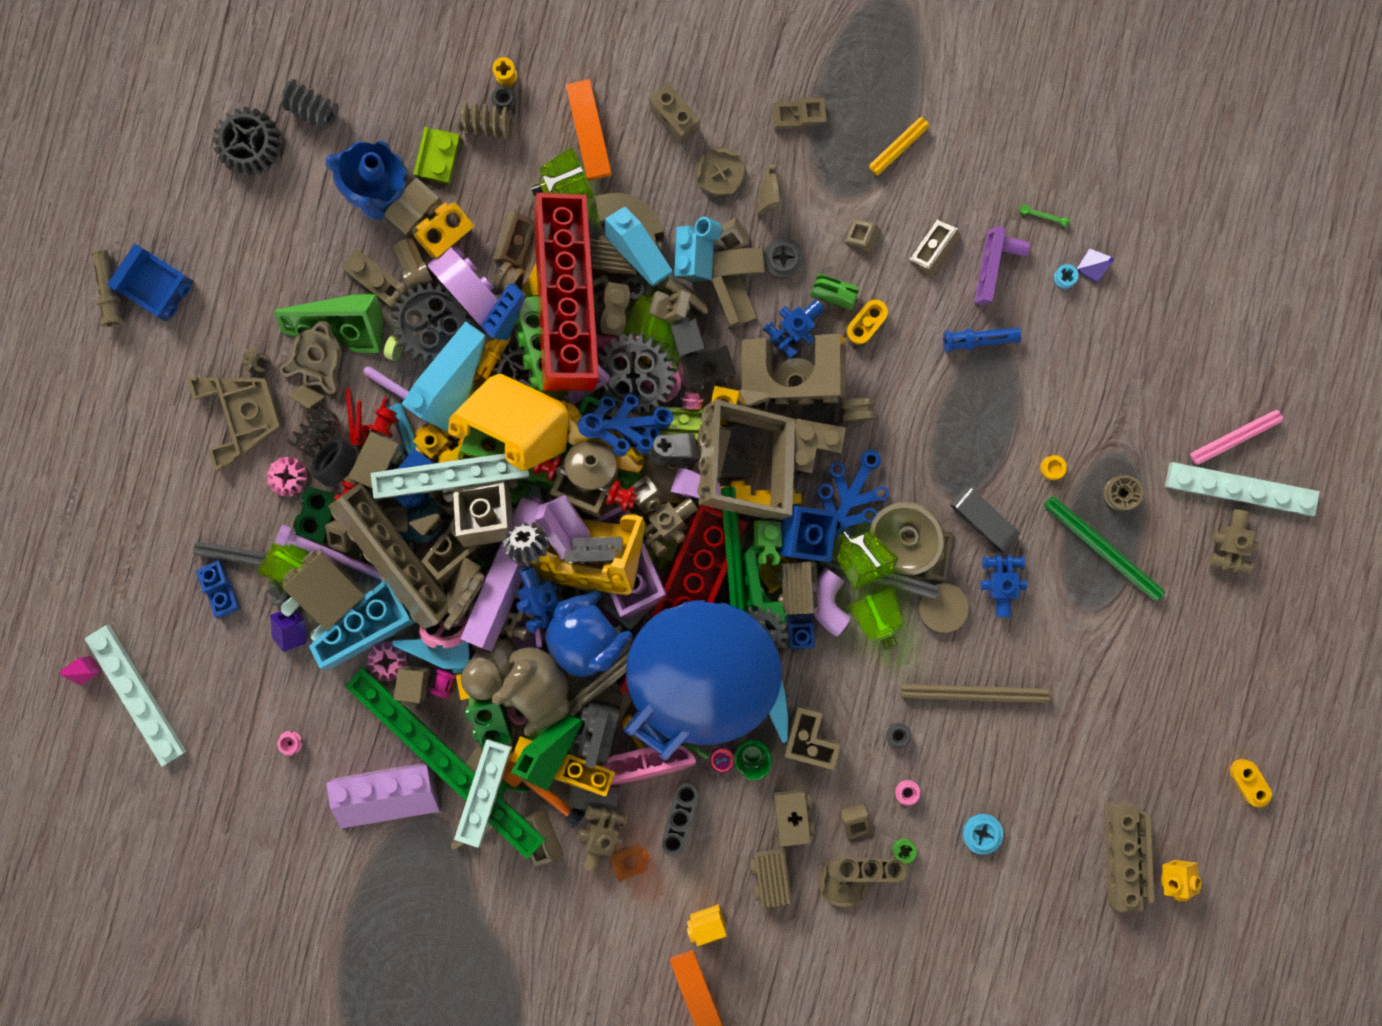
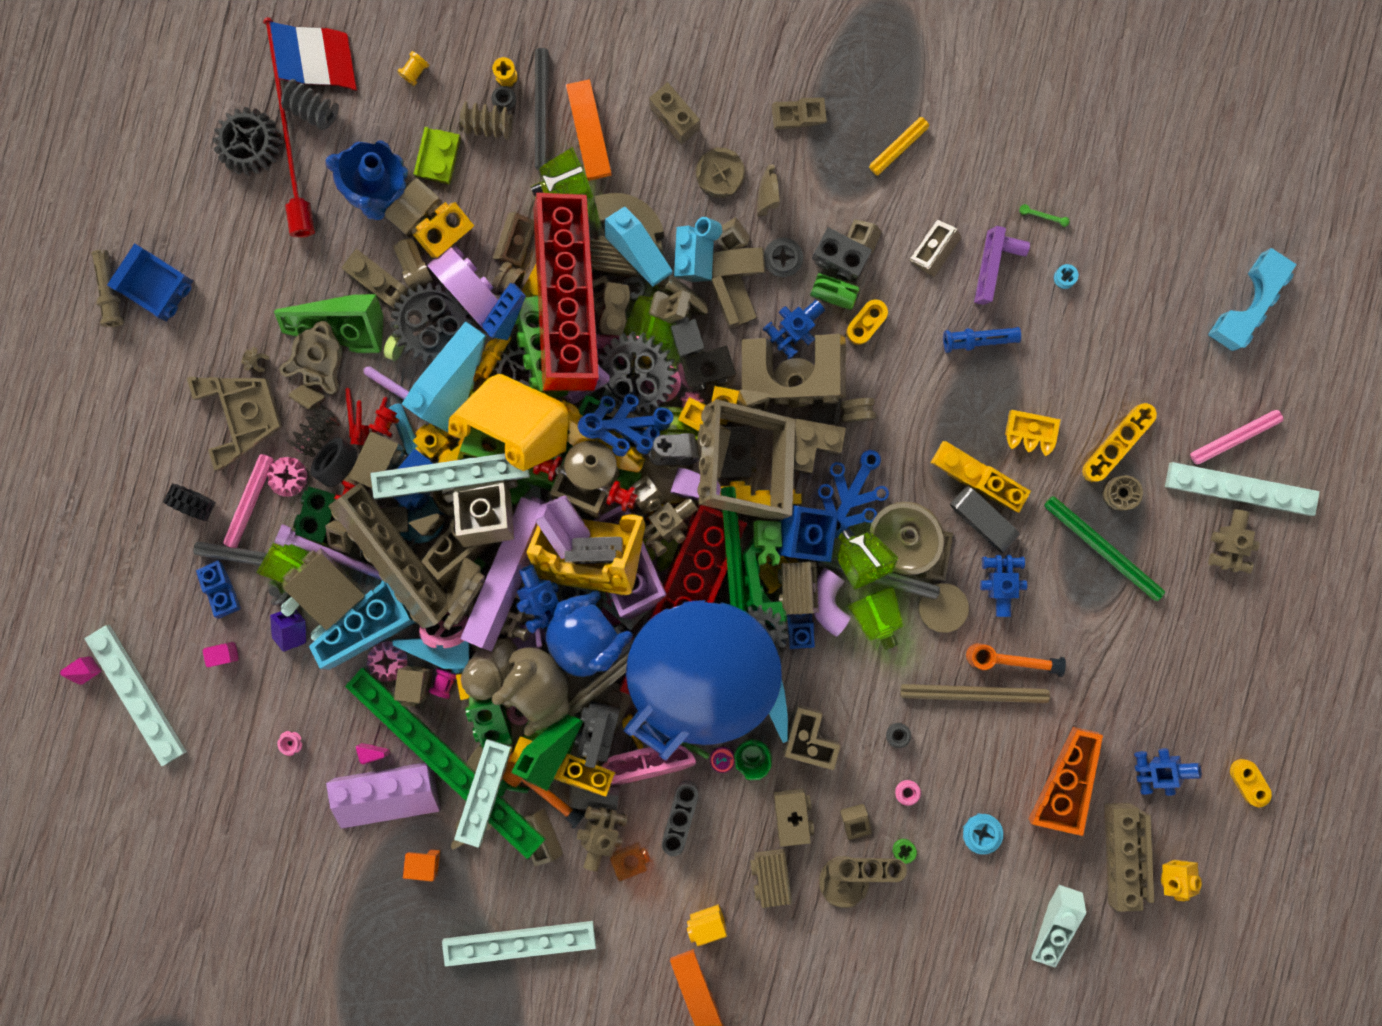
flat silver gear [503,522,549,567] -> none
yellow tile [1040,455,1067,480] -> none
dark purple slope [1076,249,1114,283] -> none
none -> black tyre [163,483,216,521]
none -> dark pink slope [202,642,239,667]
none -> bright pink axle [223,454,274,548]
none -> flag [263,17,357,238]
none -> dark pink slope [356,743,390,765]
none -> yellow bush [397,51,430,86]
none -> orange panel [403,850,440,881]
none -> light aqua plate [442,921,596,967]
none -> dark grey axle [535,48,549,171]
none -> yellow plate [678,397,706,431]
none -> dark grey brick [812,227,872,281]
none -> yellow slope [931,441,1031,513]
none -> orange piece [966,643,1066,677]
none -> yellow plate [1005,410,1061,456]
none -> orange wedge [1028,727,1103,836]
none -> light aqua slope [1031,885,1086,968]
none -> yellow beam [1082,403,1157,482]
none -> blue piece [1134,748,1202,796]
none -> medium azure arch [1208,248,1297,351]

